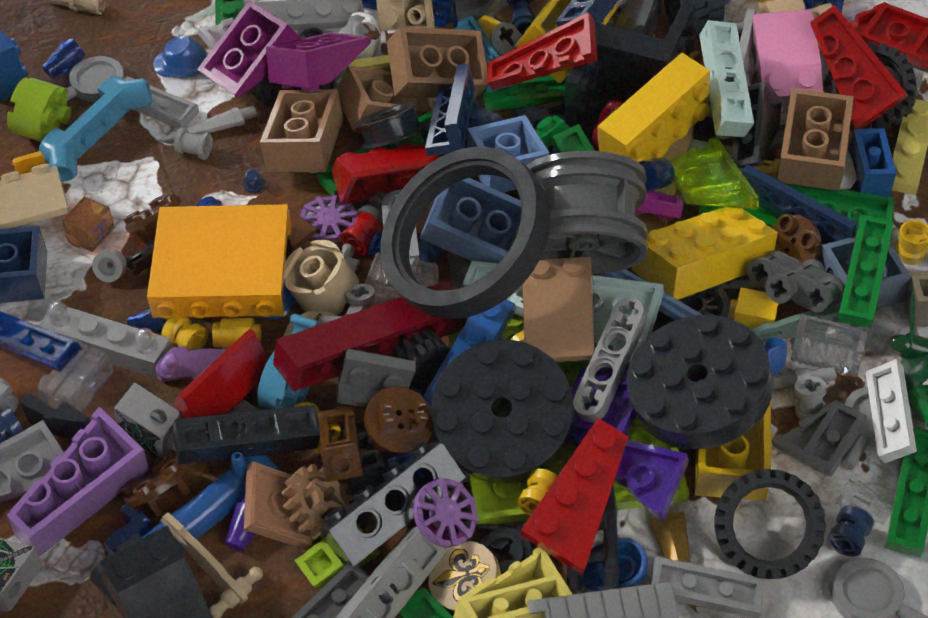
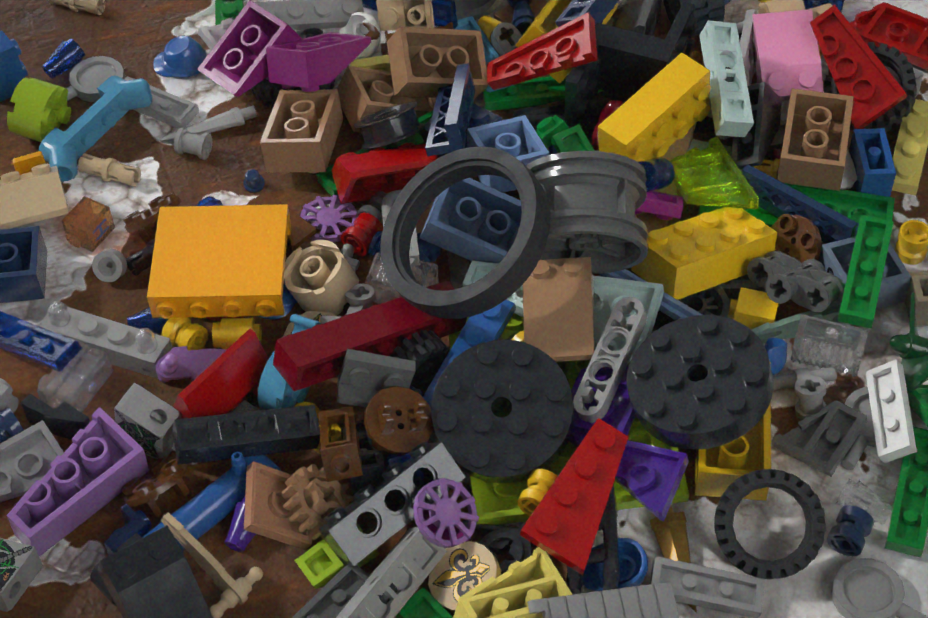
none -> tan pin [78,153,141,187]

